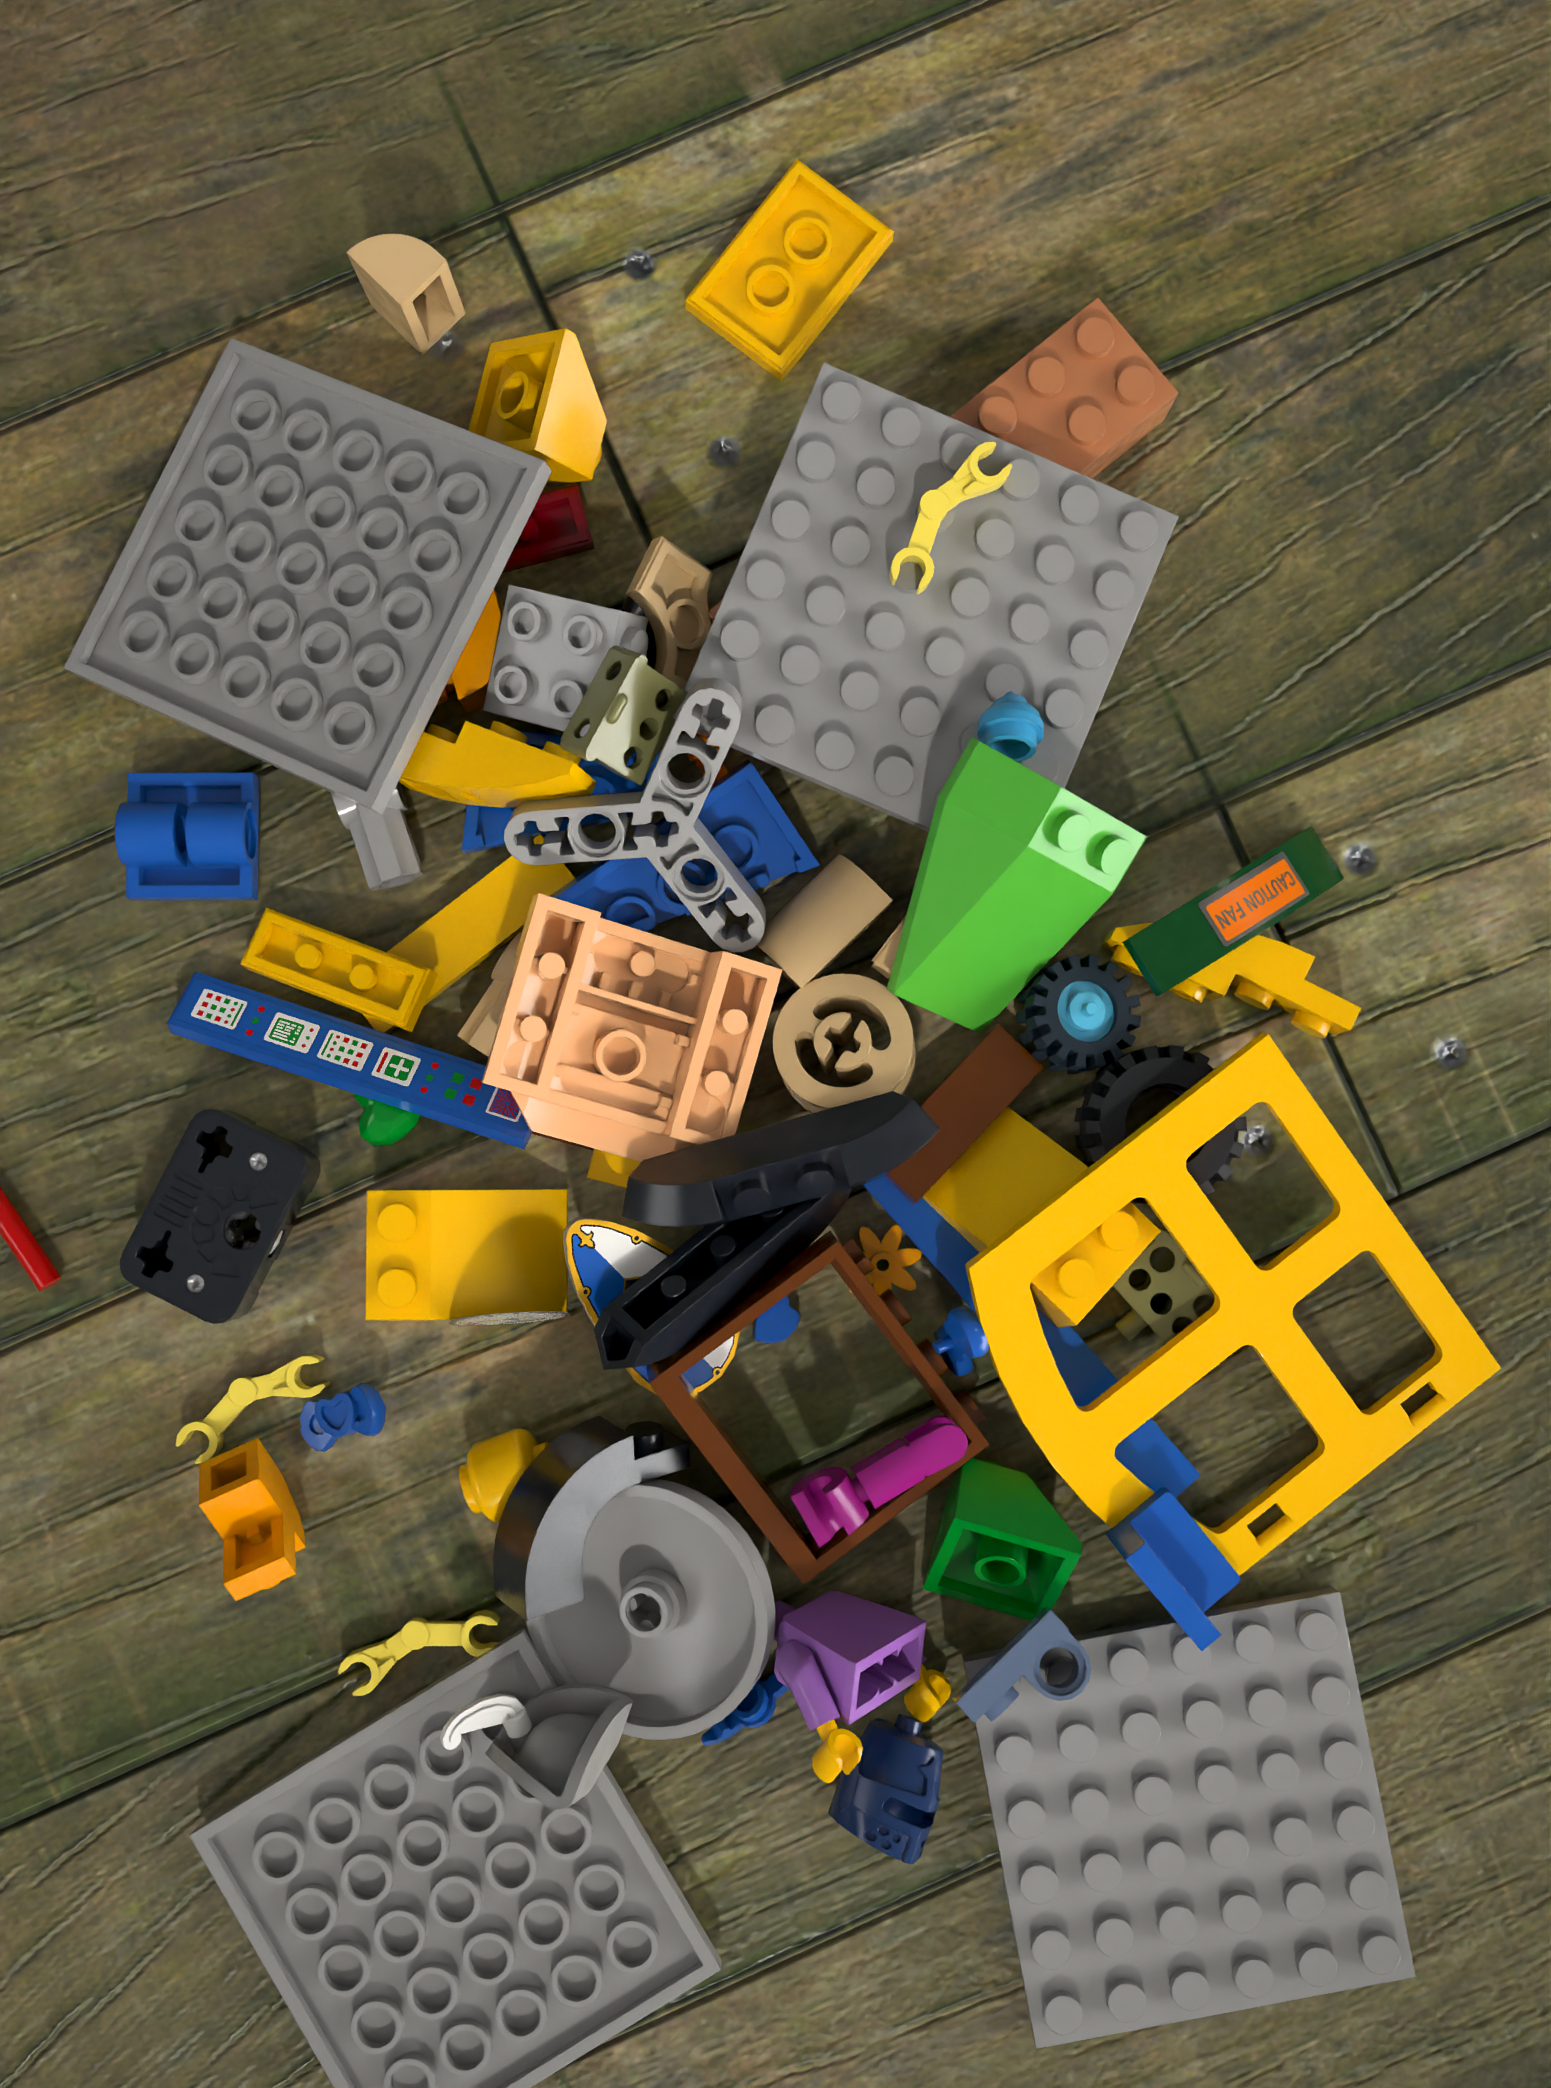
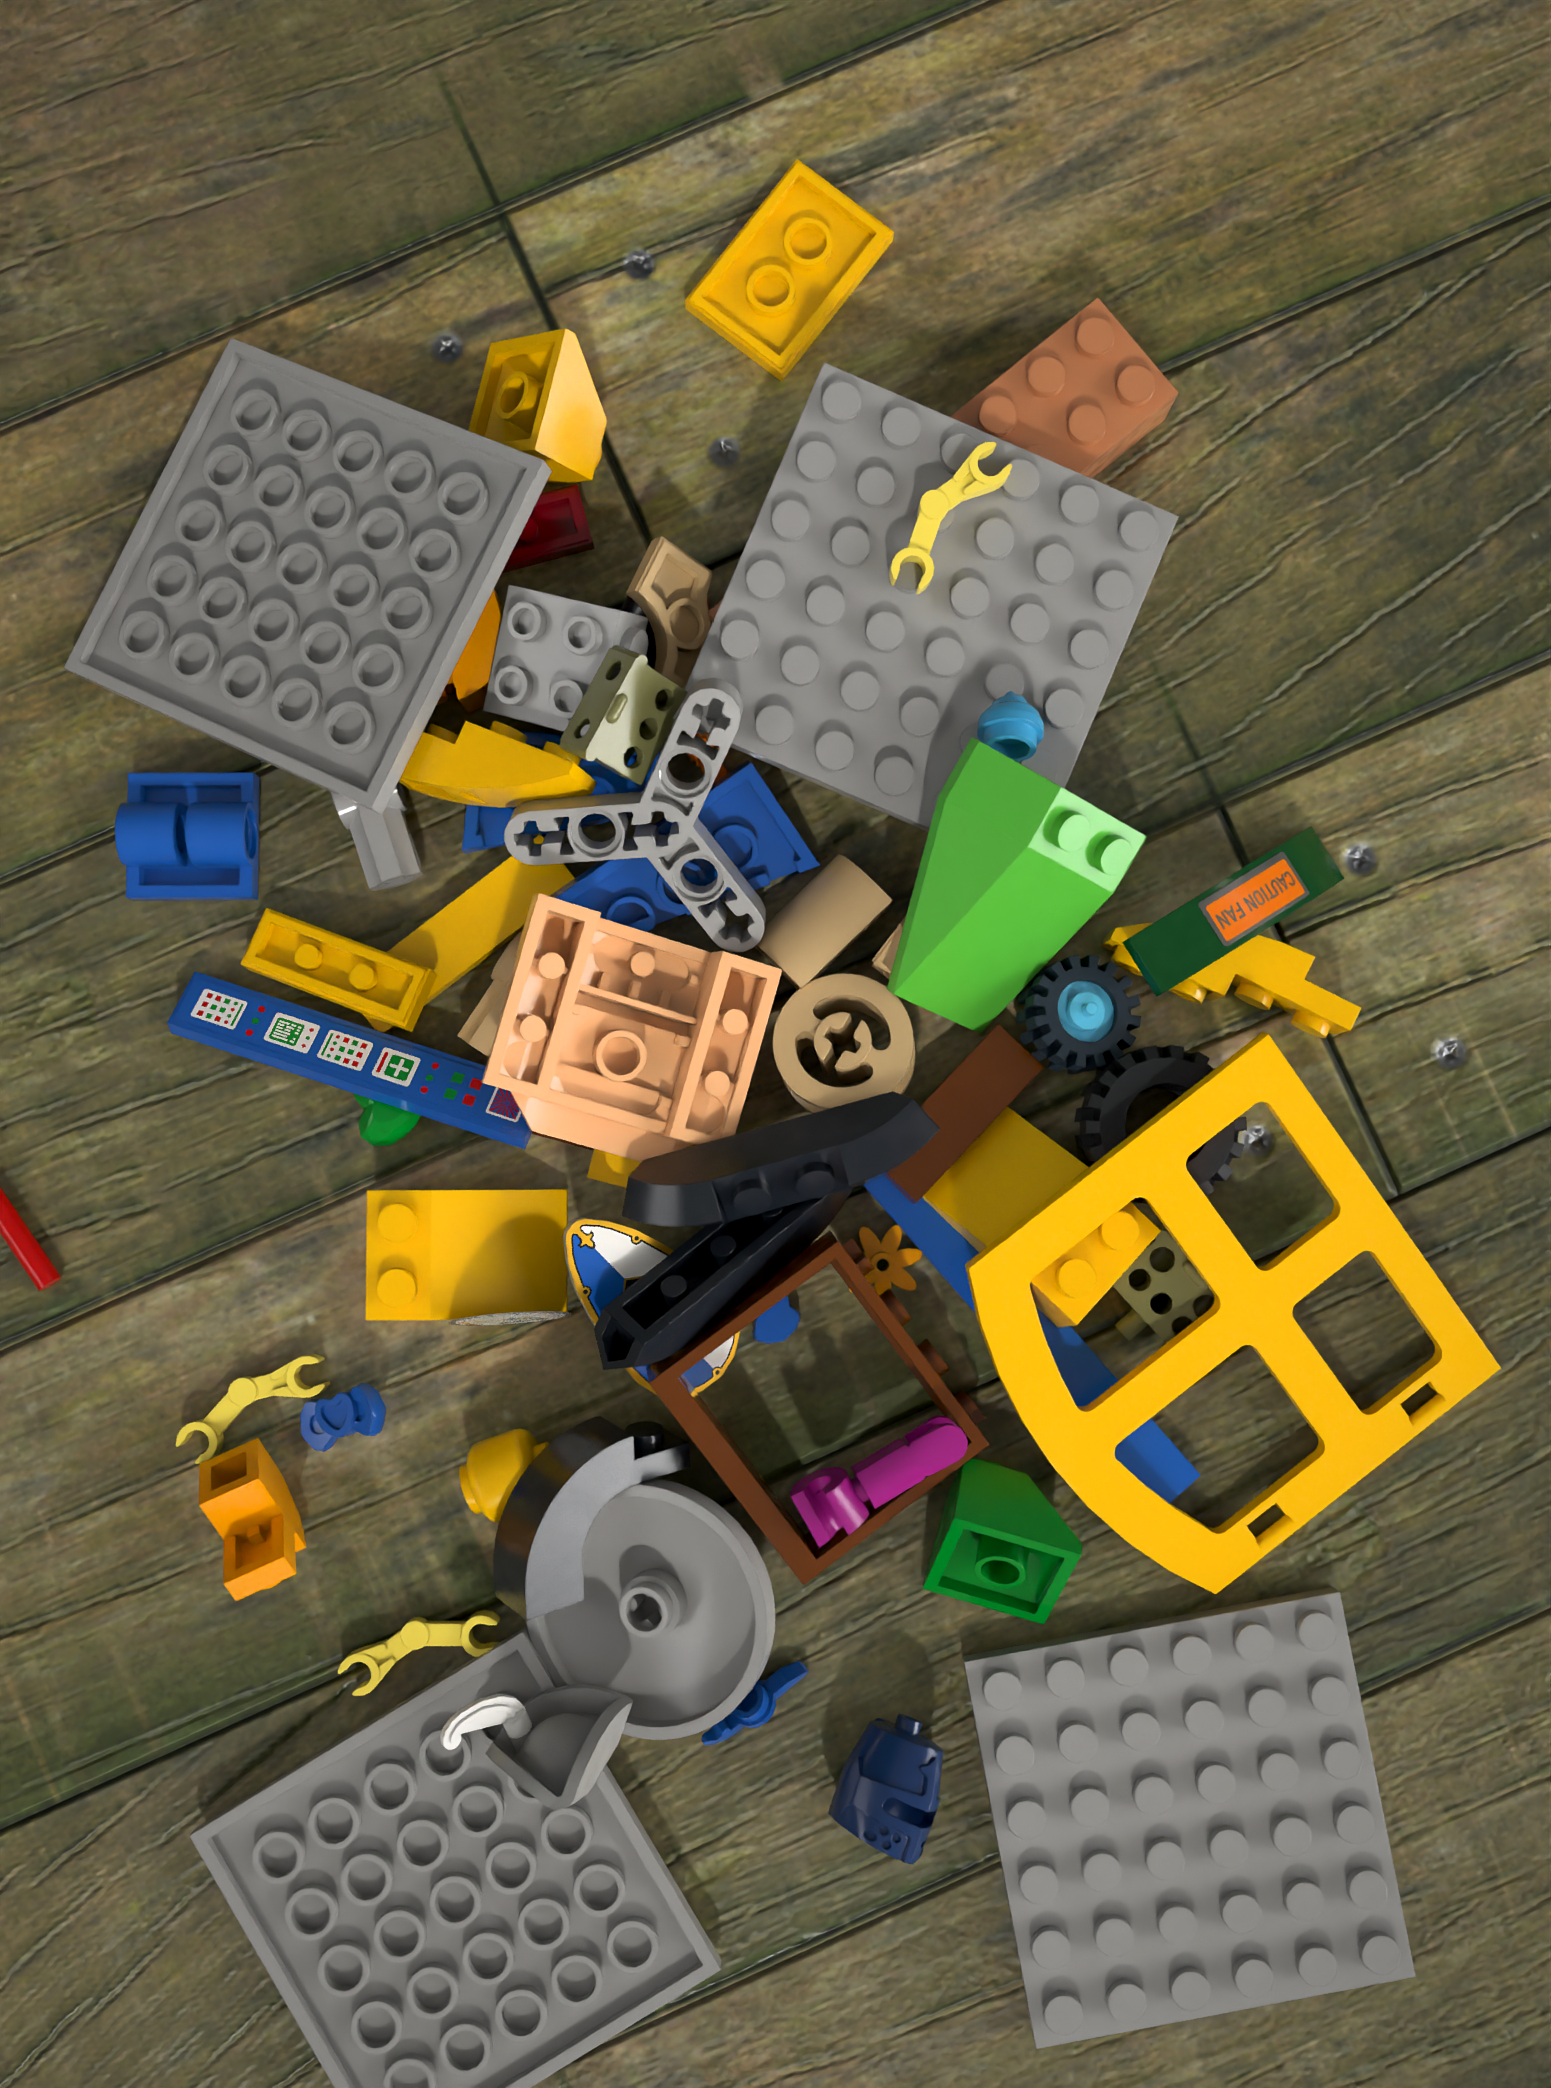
black axle [119,1109,321,1324] -> none
tan brick [346,234,466,356] -> none
medium lavender torso [773,1591,951,1783] -> none
blue piece [933,1305,990,1377] -> none
sand blue plate [953,1607,1091,1723] -> none
blue panel [1106,1487,1240,1651] -> none

